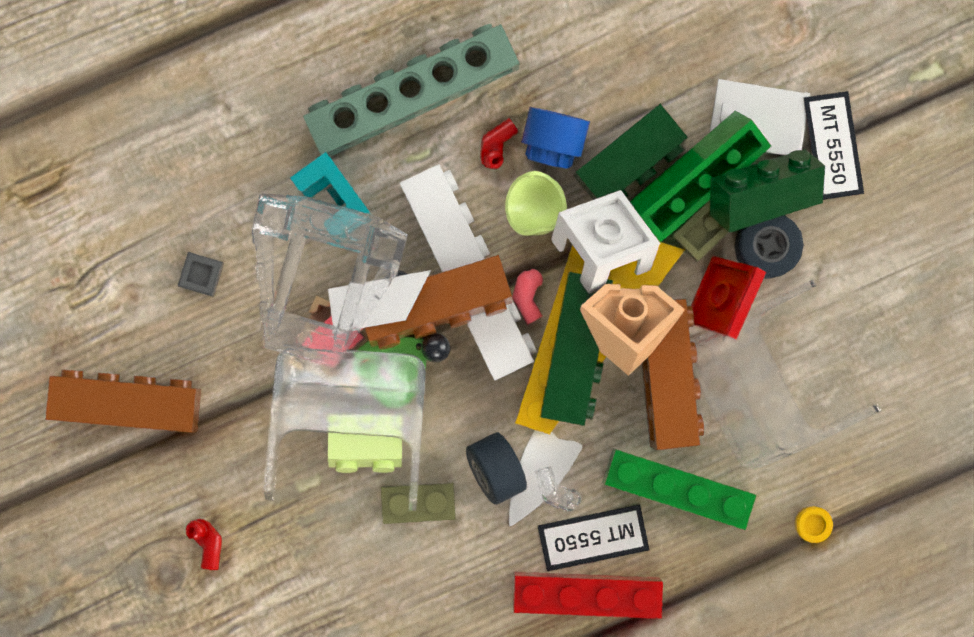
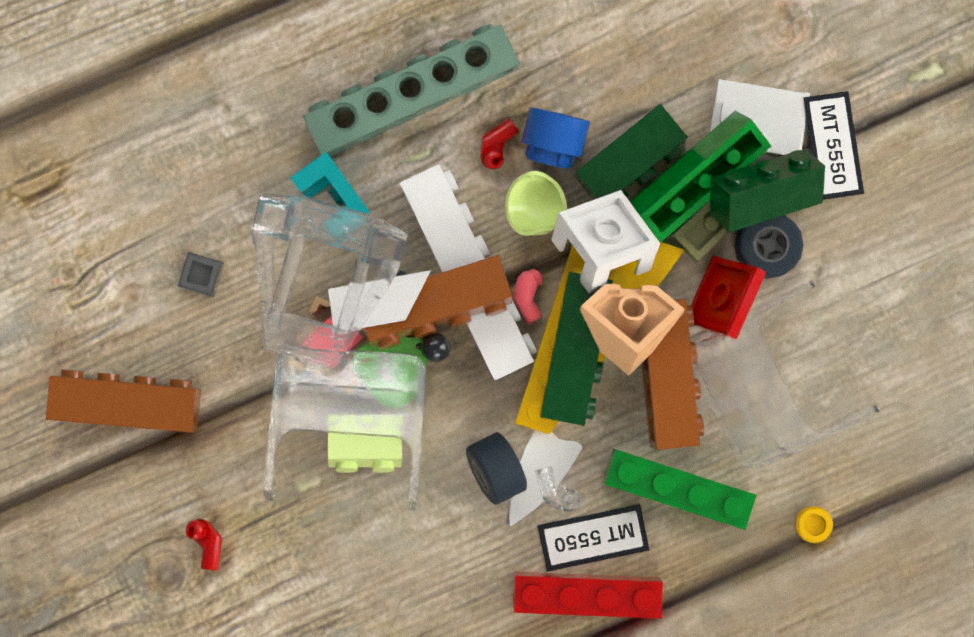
olive plate [381,483,456,524] -> none

